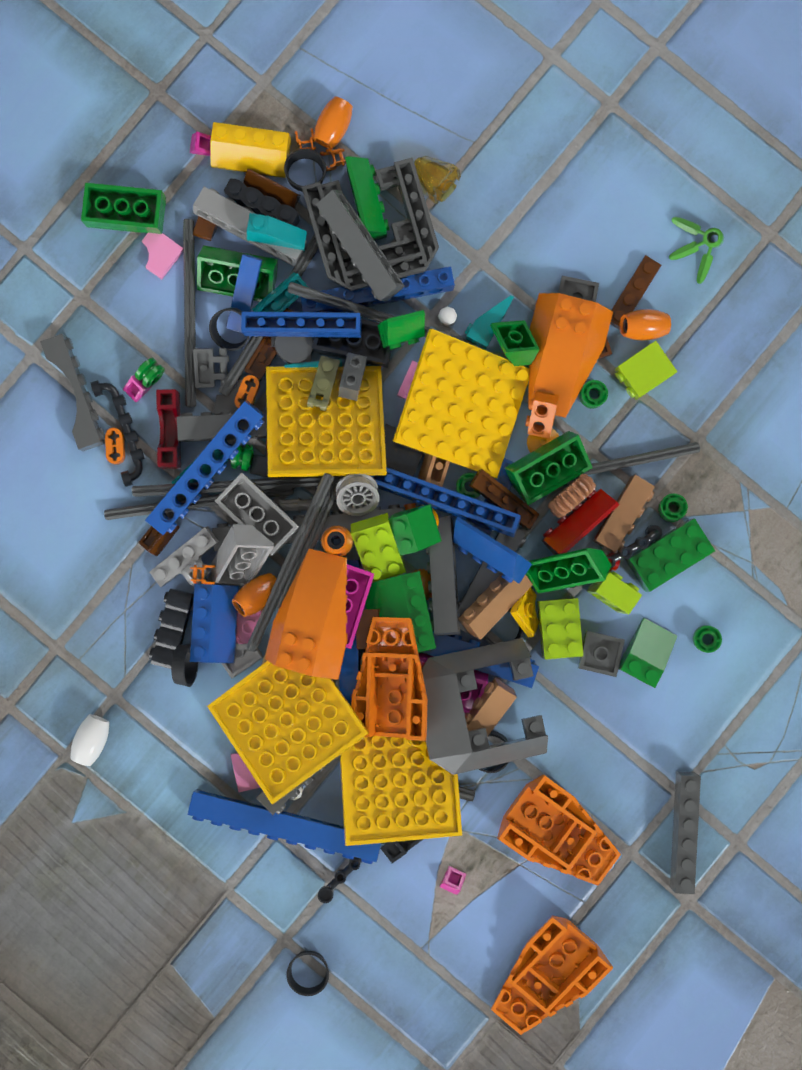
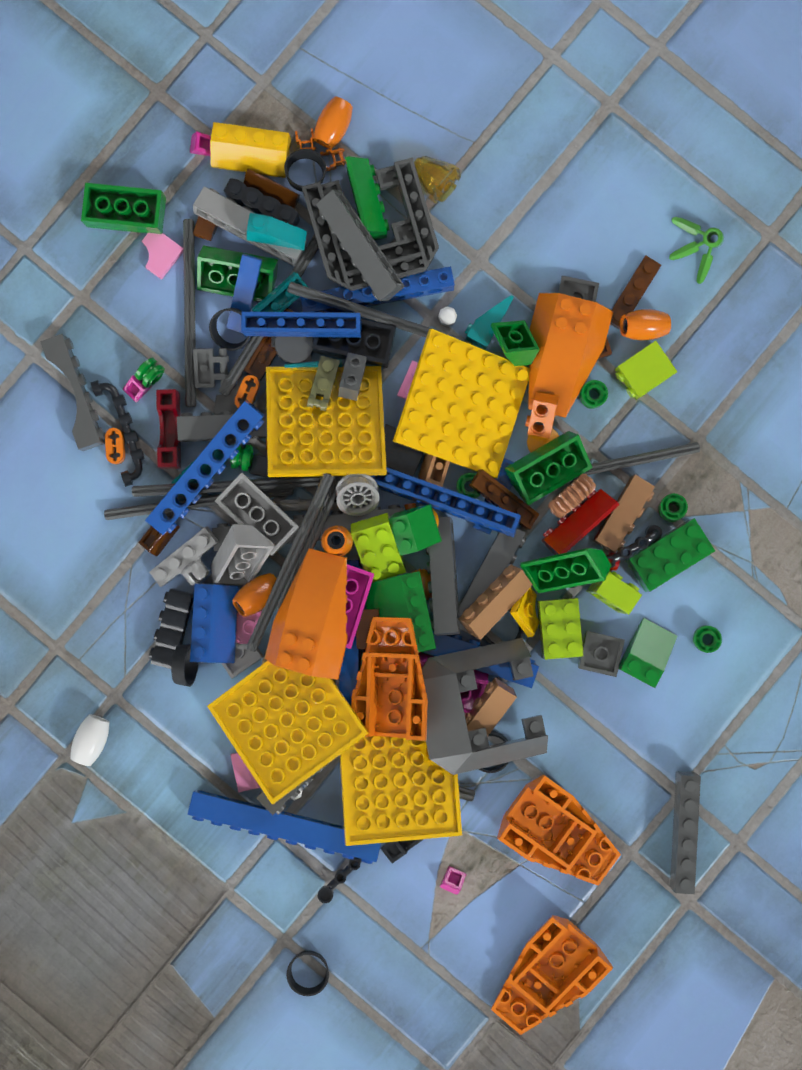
orange piece [190,565,216,584] -> none
green slope [378,310,425,350] -> none
blue slope [453,517,532,584] -> none

